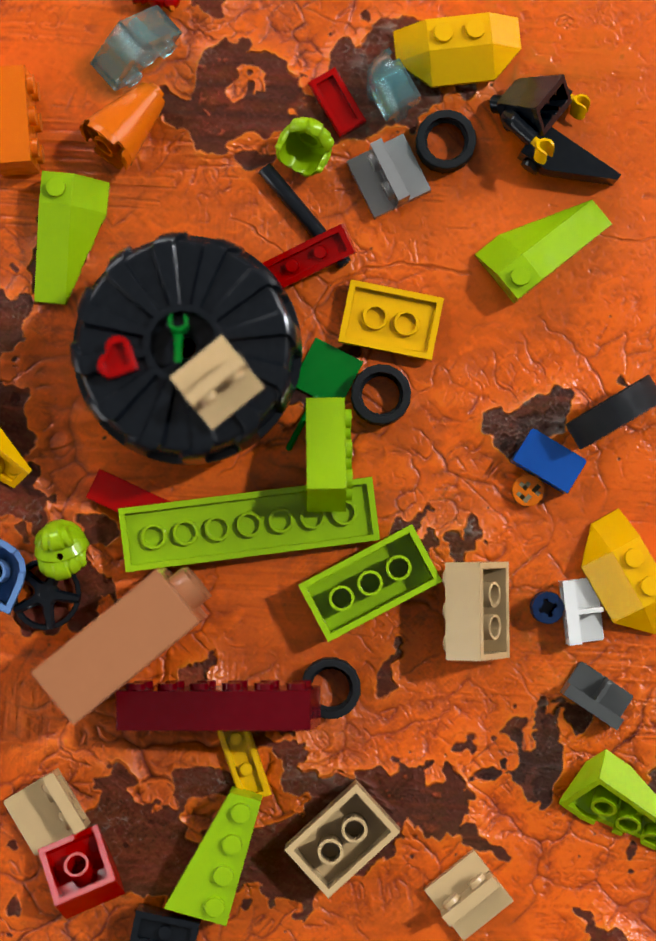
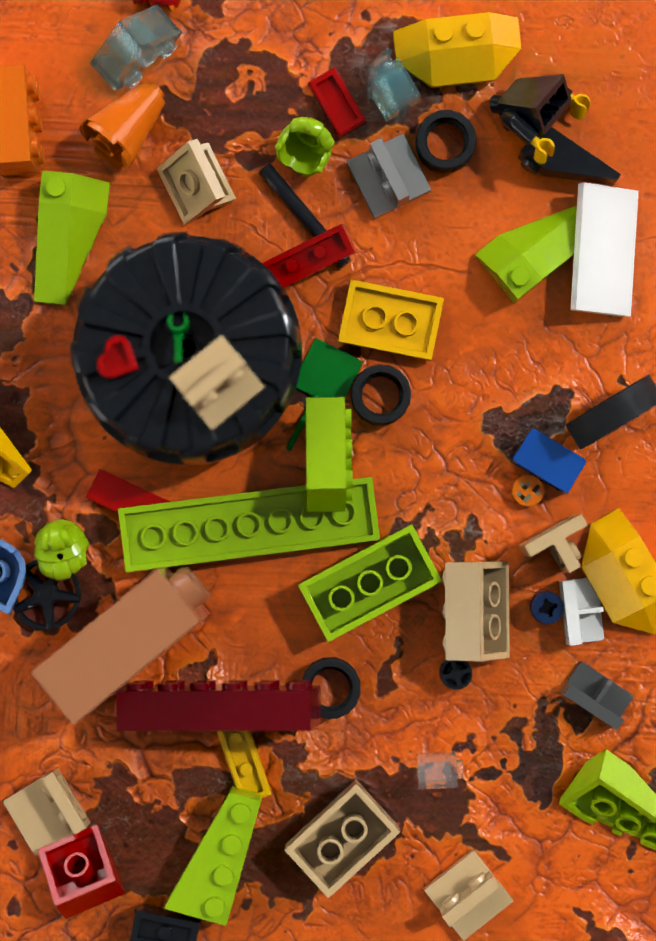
none -> tan bracket [157,139,236,225]
none -> clear brick [416,752,463,789]
none -> black wheel [439,659,472,690]
none -> tan bracket [518,514,588,573]
none -> white tile [570,182,639,317]

